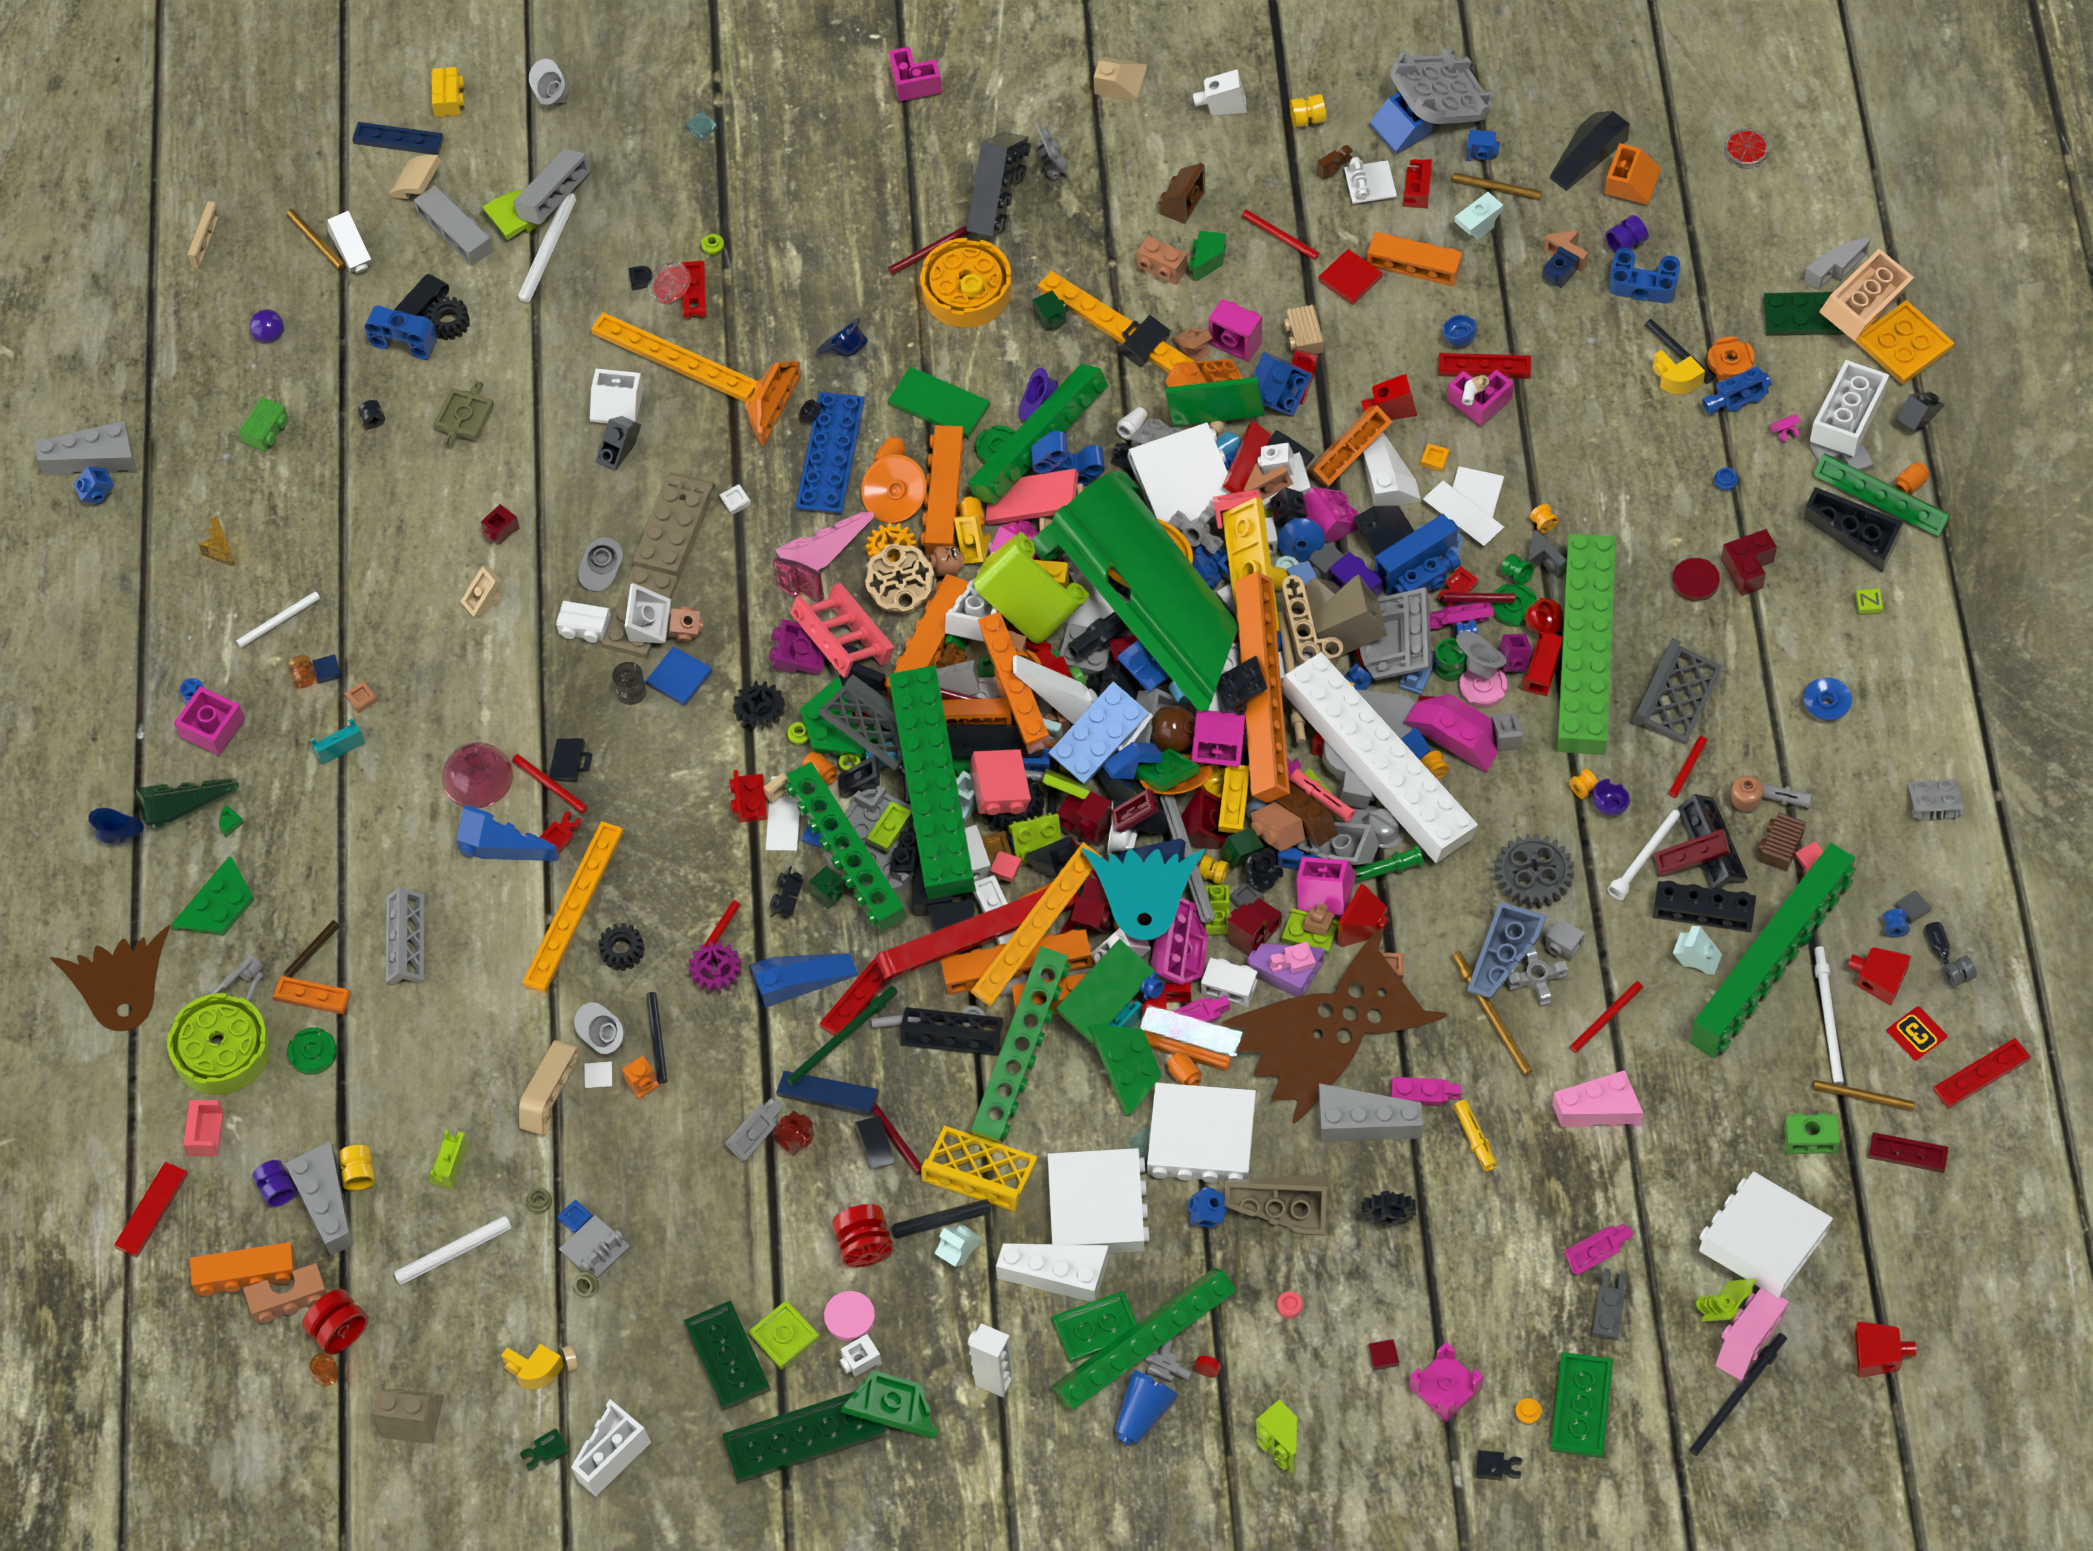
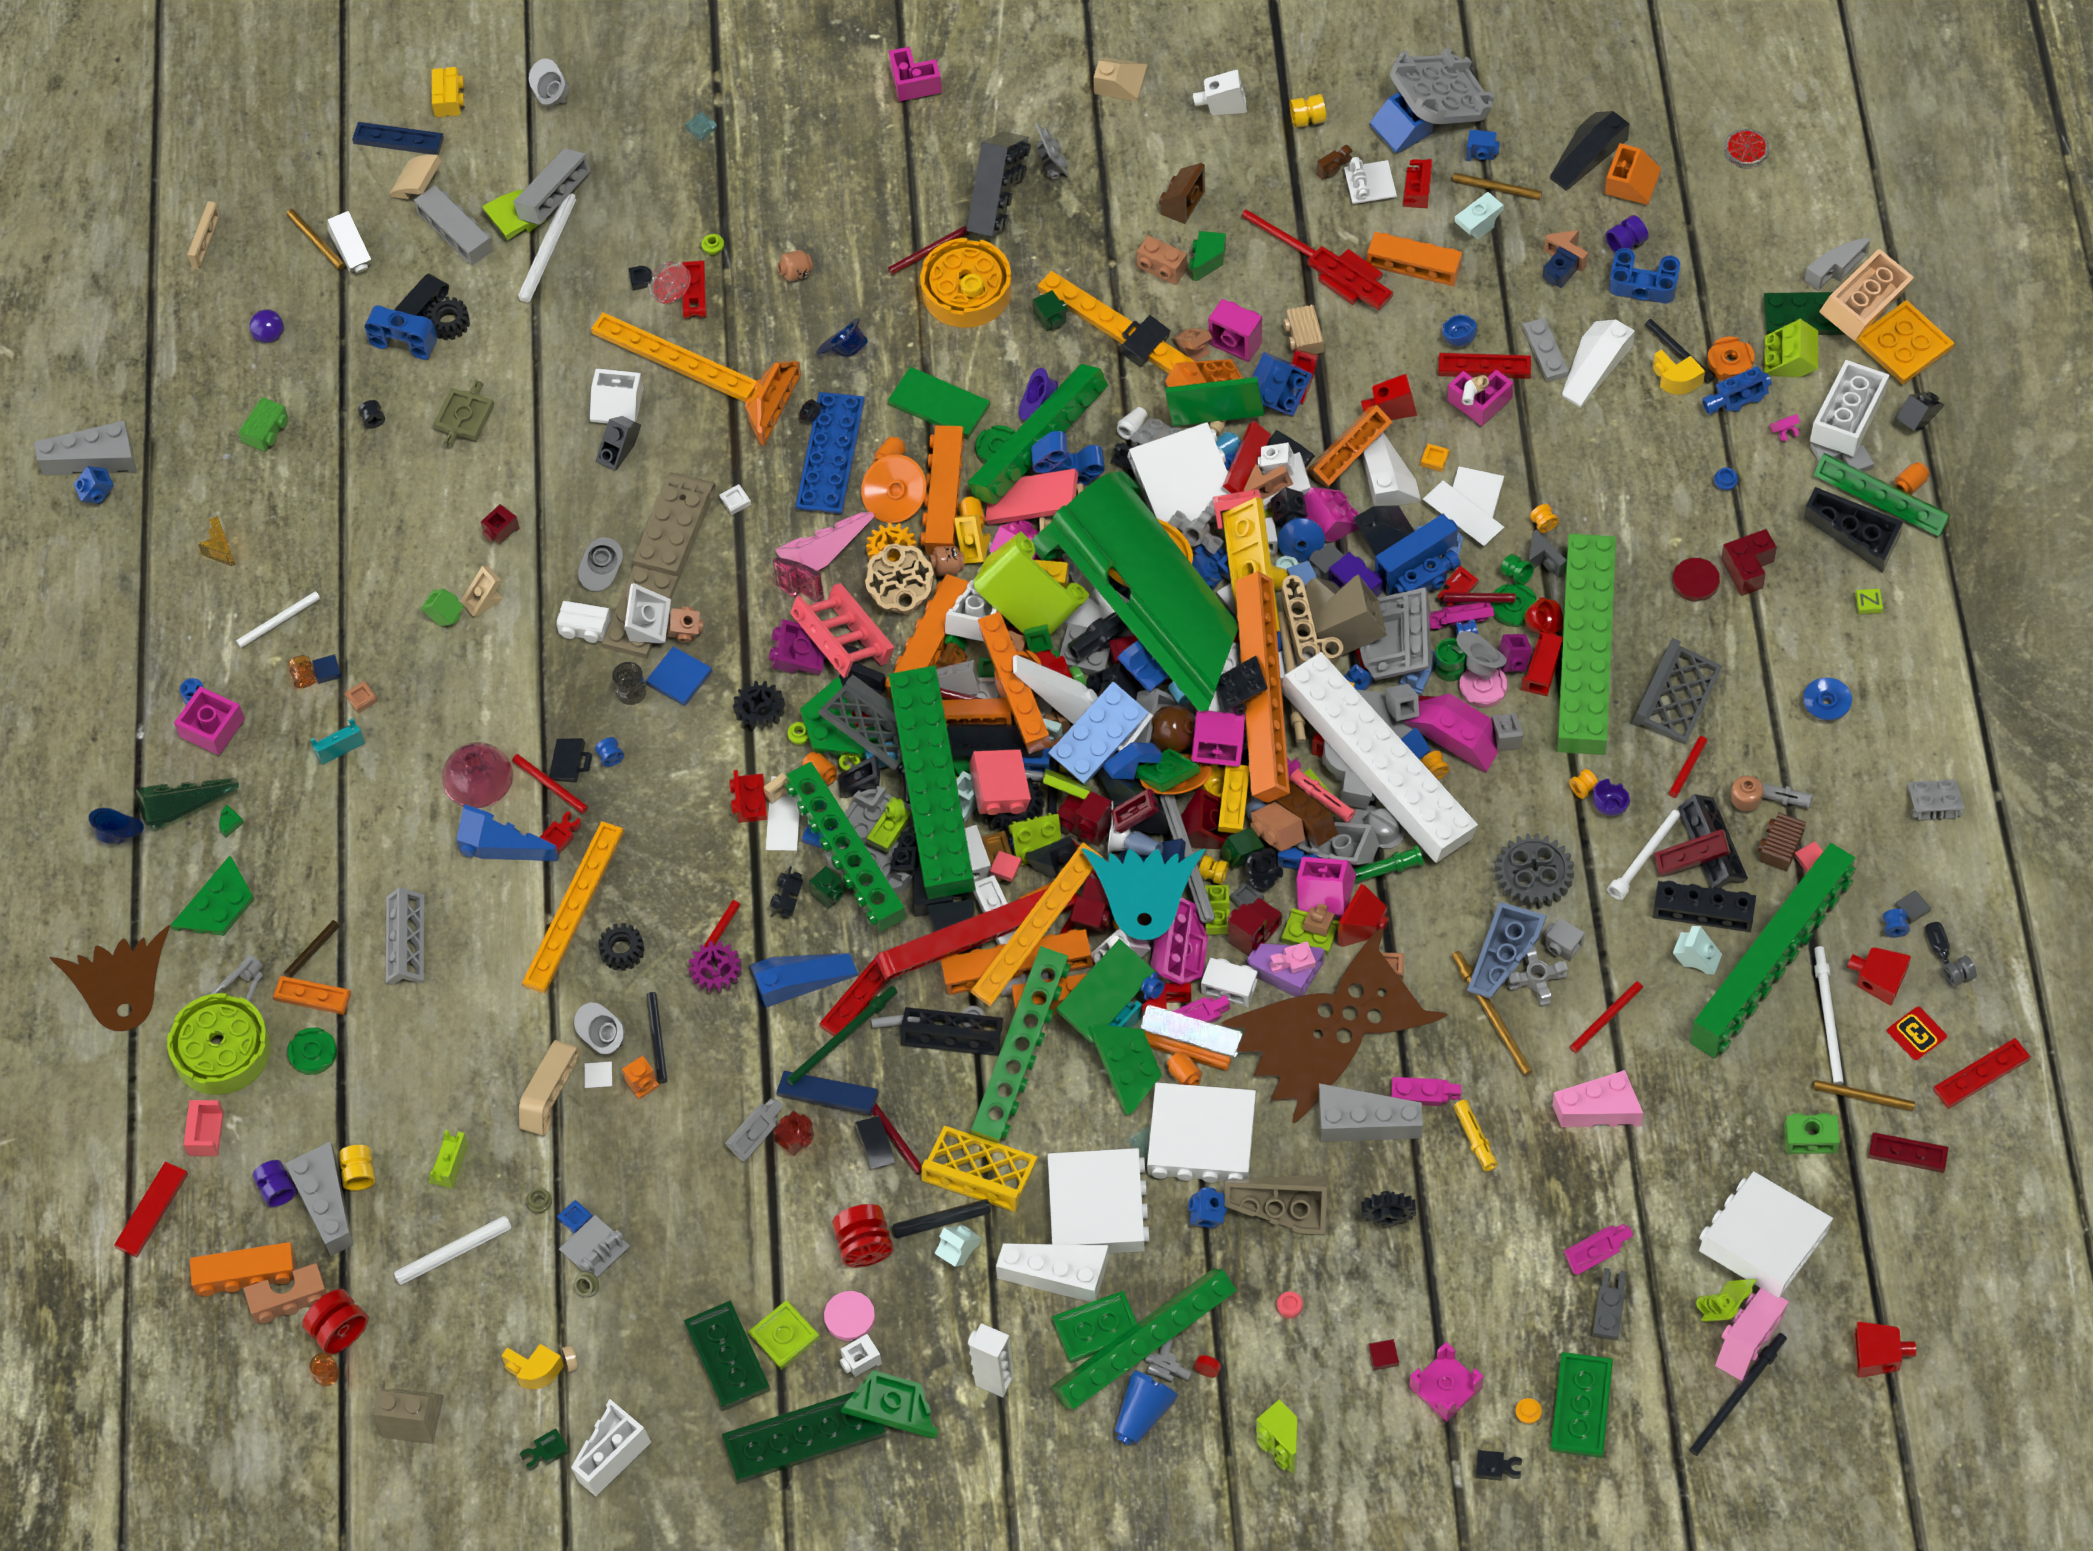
none -> bright green brick [420,588,464,626]
none -> blue wheel [595,737,625,767]
none -> nougat head [777,250,813,282]
none -> lime plate [886,797,905,821]
none -> green tile [1024,624,1053,653]
none -> sand blue cone [1125,831,1163,855]
none -> red tile [1307,246,1393,311]
none -> light grey brick [1385,684,1419,721]
none -> light grey plate [1523,318,1569,383]
none -> white wedge [1562,319,1635,408]
none -> lime slope [1764,319,1818,377]

